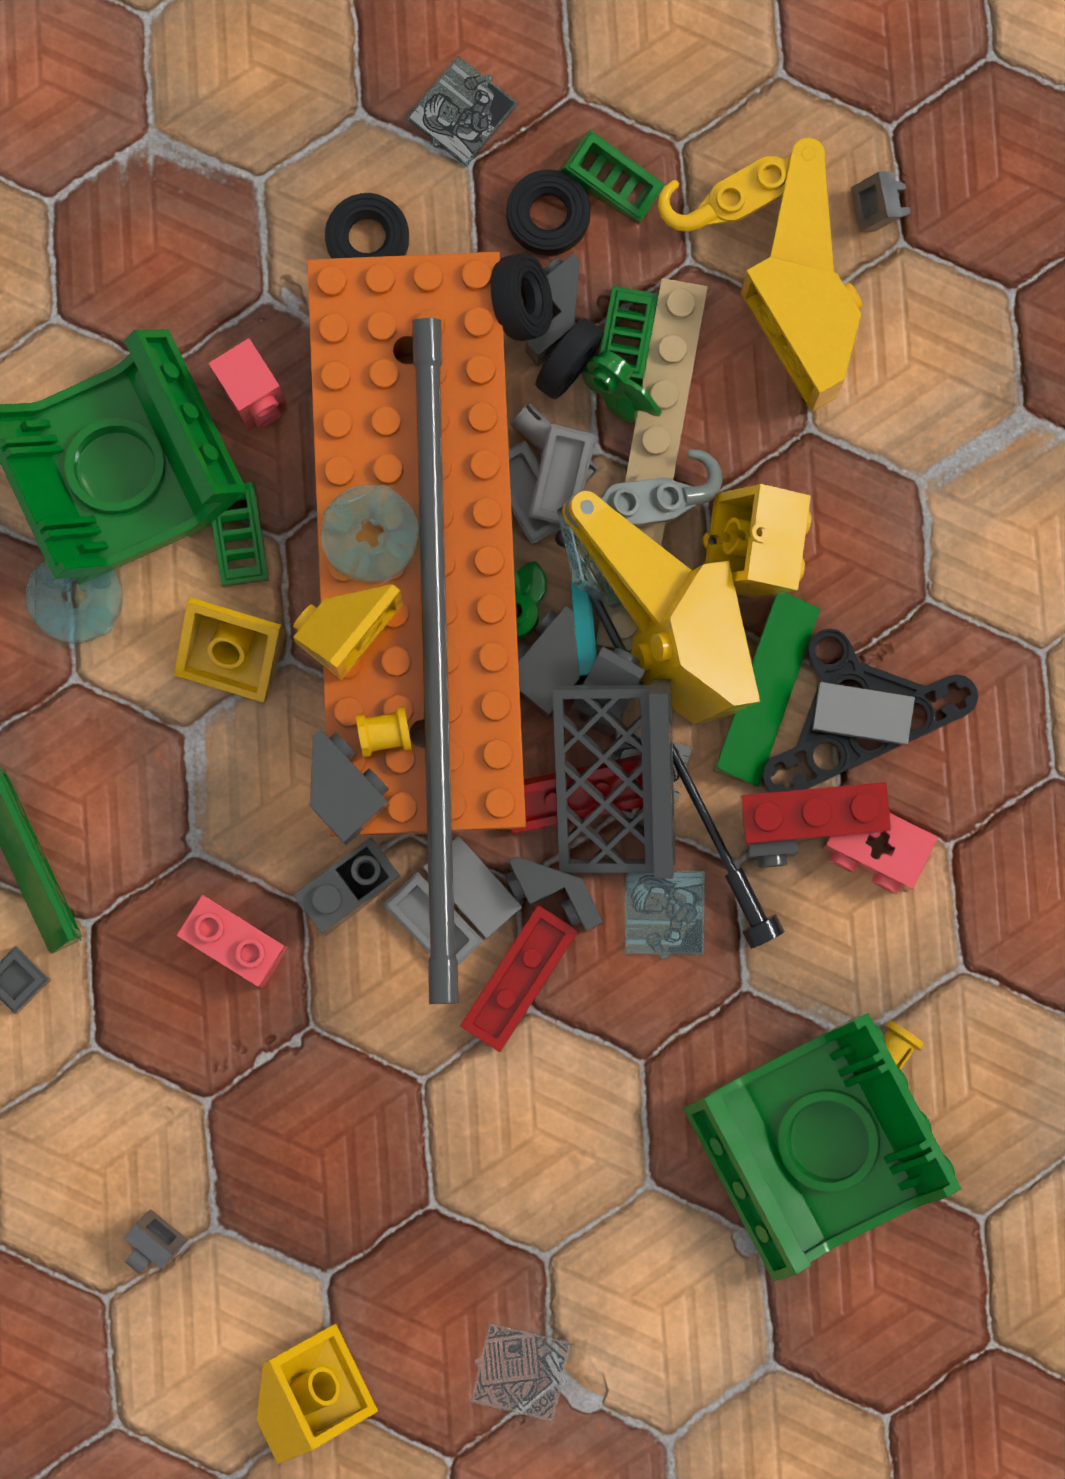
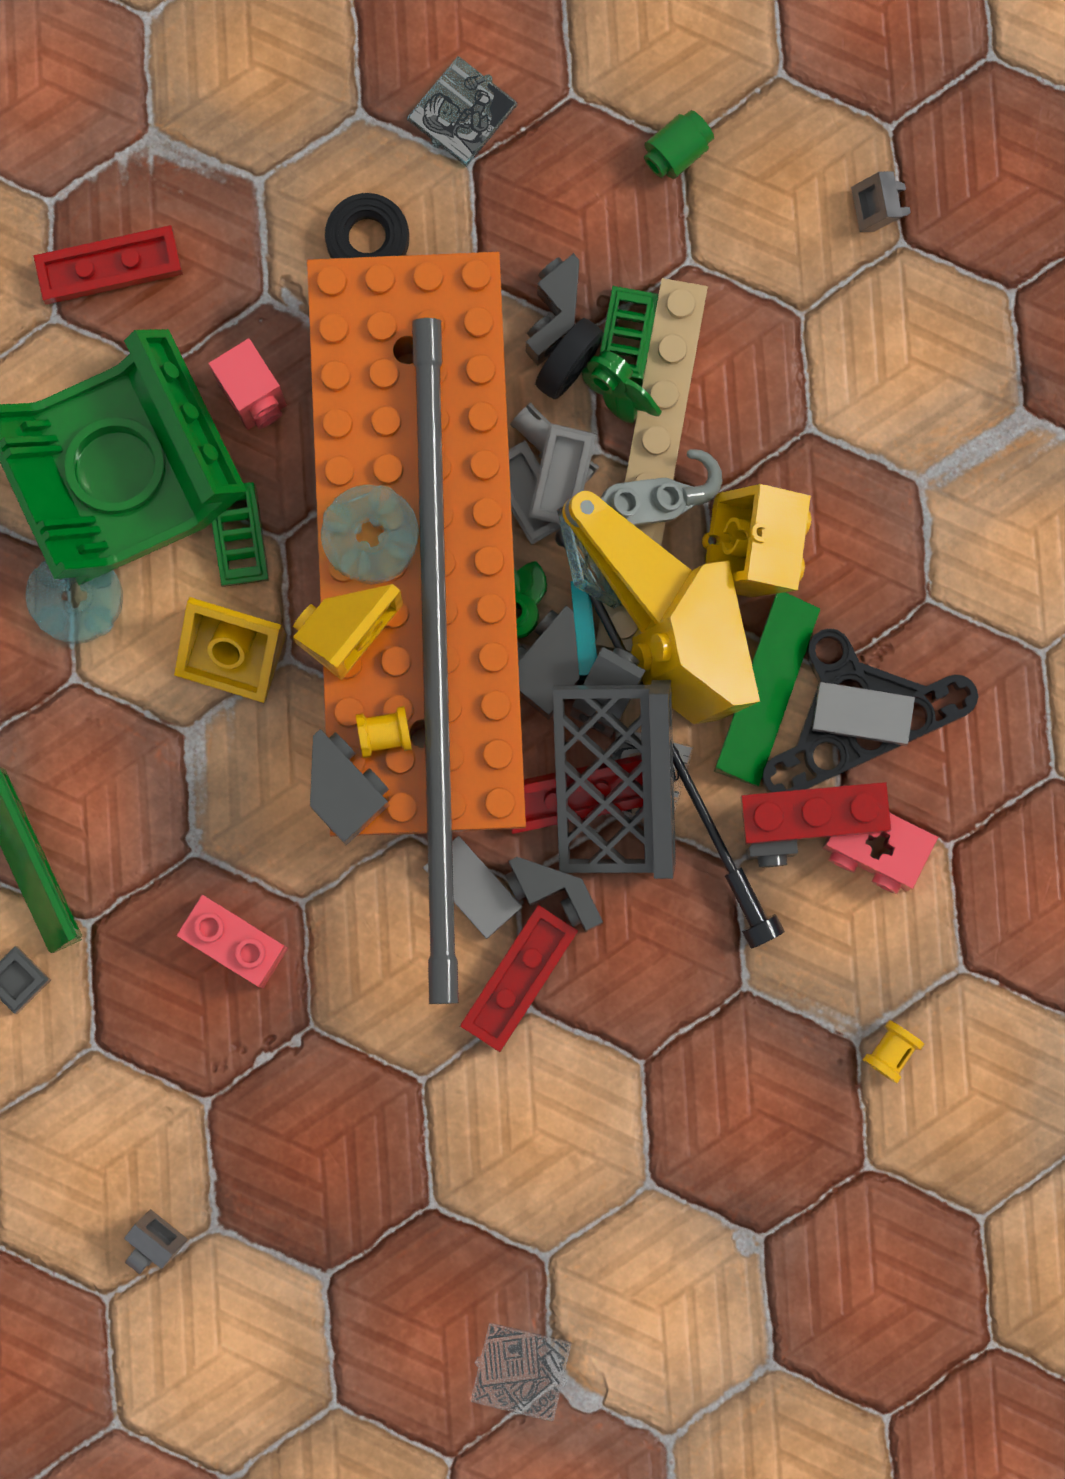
yellow slope [256,1324,378,1464] -> none
dark grey slope [293,837,400,936] -> none
light grey tile [383,872,484,965] -> none
black tyre [491,253,553,341] -> none
black tyre [506,169,590,256] -> none
green slope [558,130,665,224] -> none
clear light blue piece [625,871,705,959] -> none
yellow slope [657,137,863,413] -> none
green panel [683,1013,962,1282] -> none
none -> red plate [33,225,183,305]
none -> green brick [644,110,714,179]

